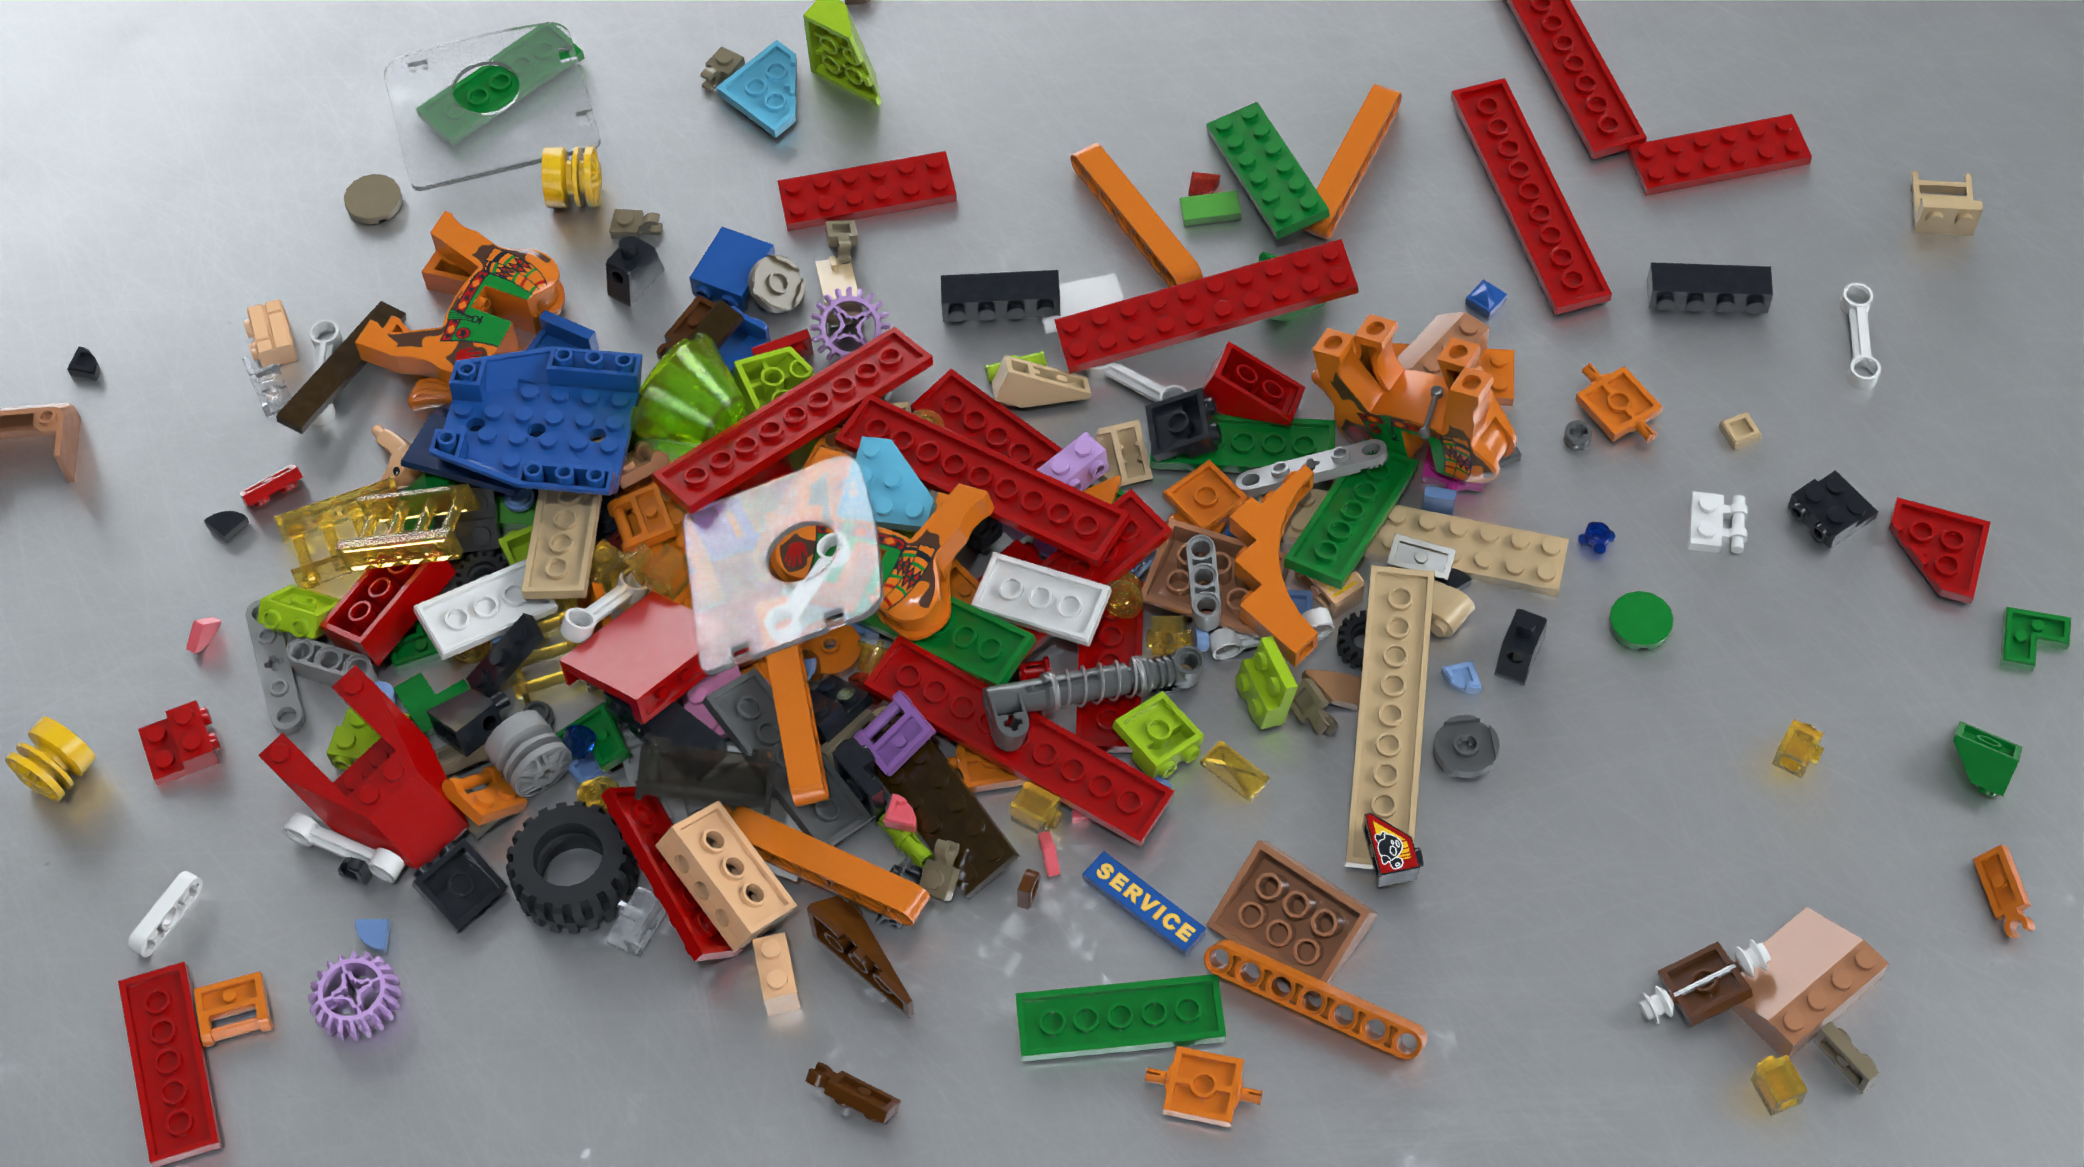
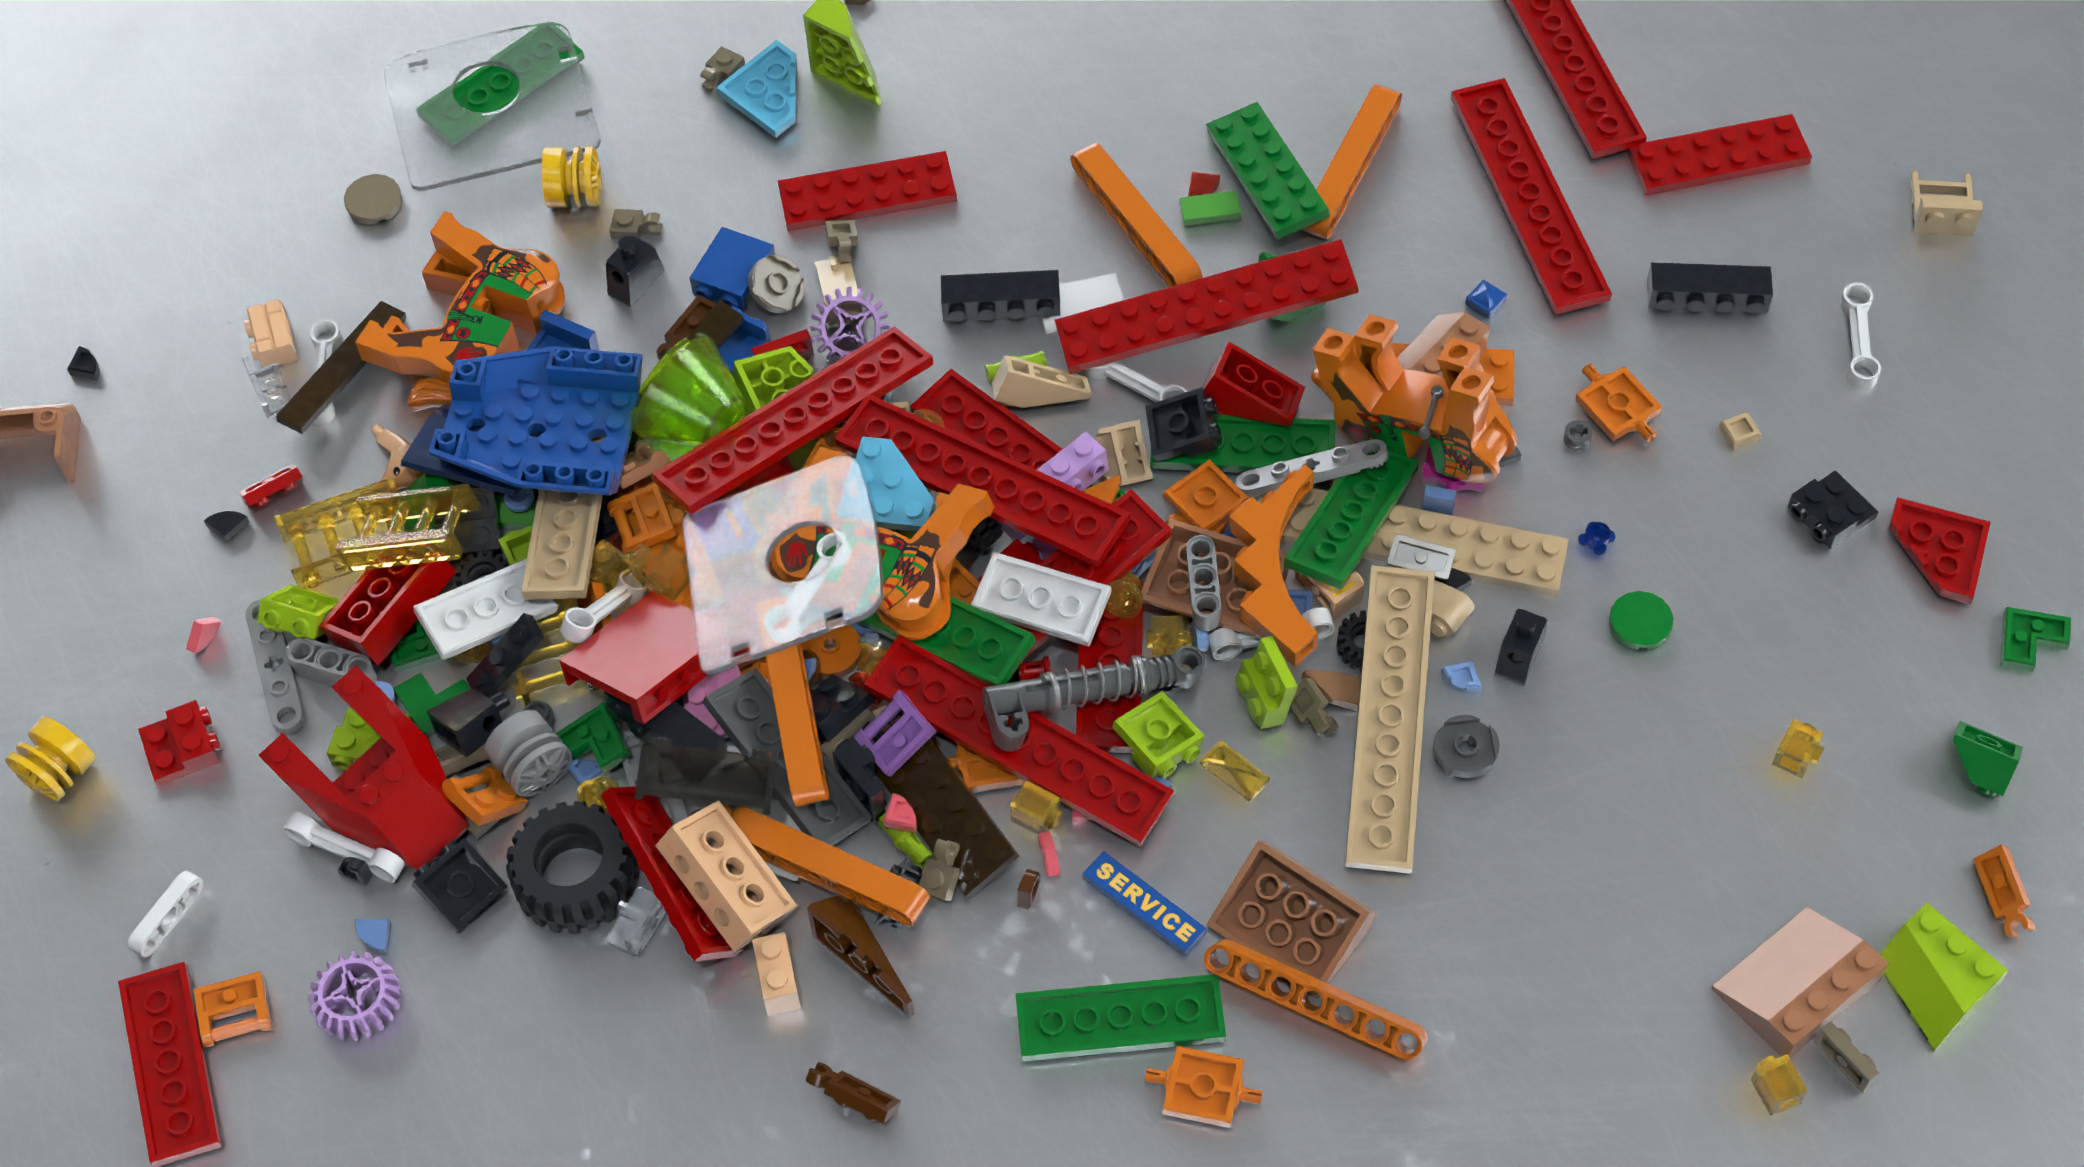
clear blue tile [562,724,597,760] -> none
slope [1362,813,1424,887] -> none
reddish brown plate [1638,939,1771,1026] -> none
white plate [1688,491,1748,553] -> none
none -> lime wedge [1880,902,2009,1052]

